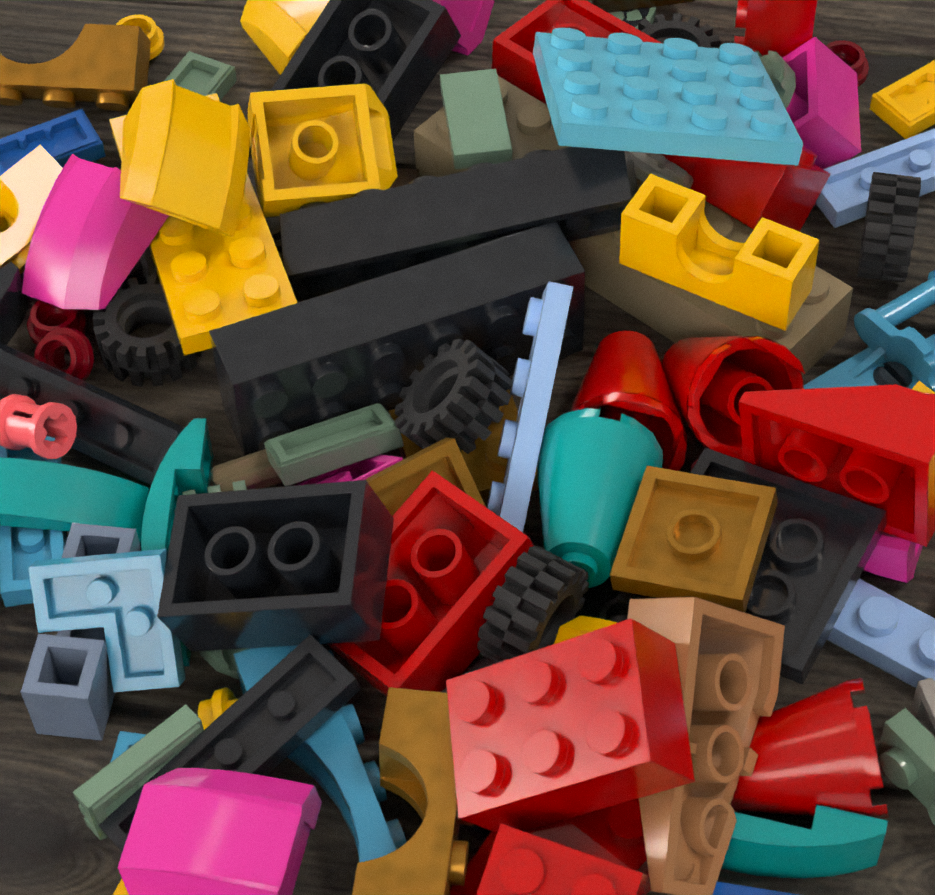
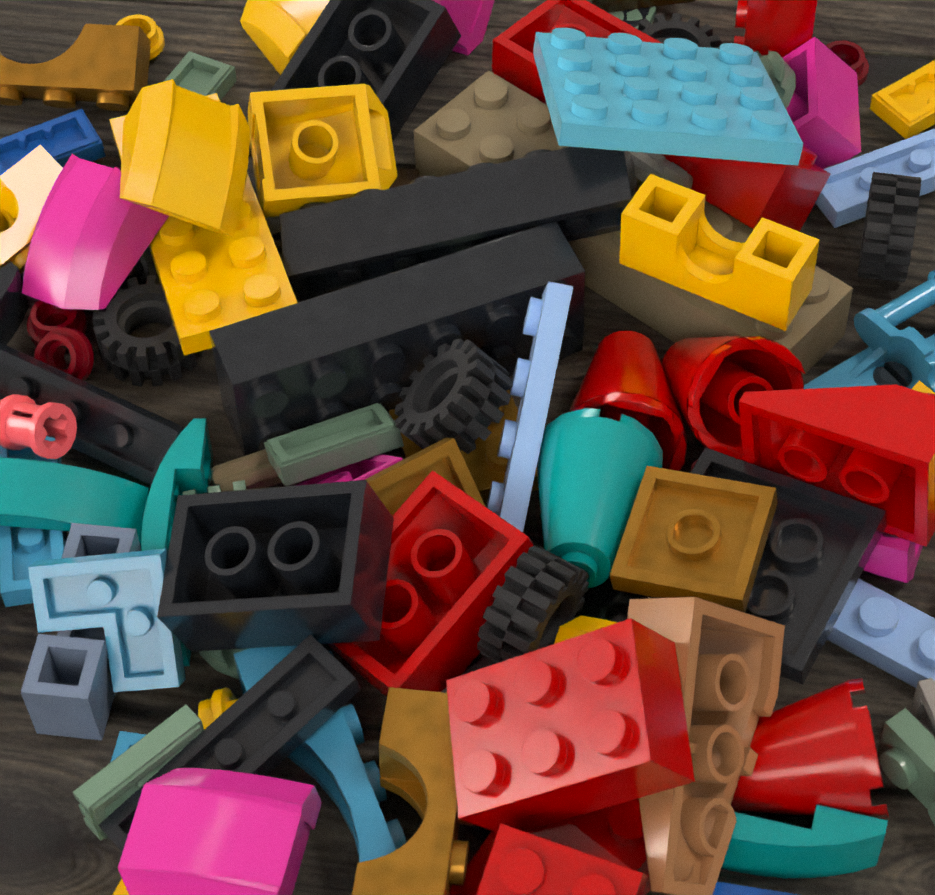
sand green tile [440,69,512,170] -> none

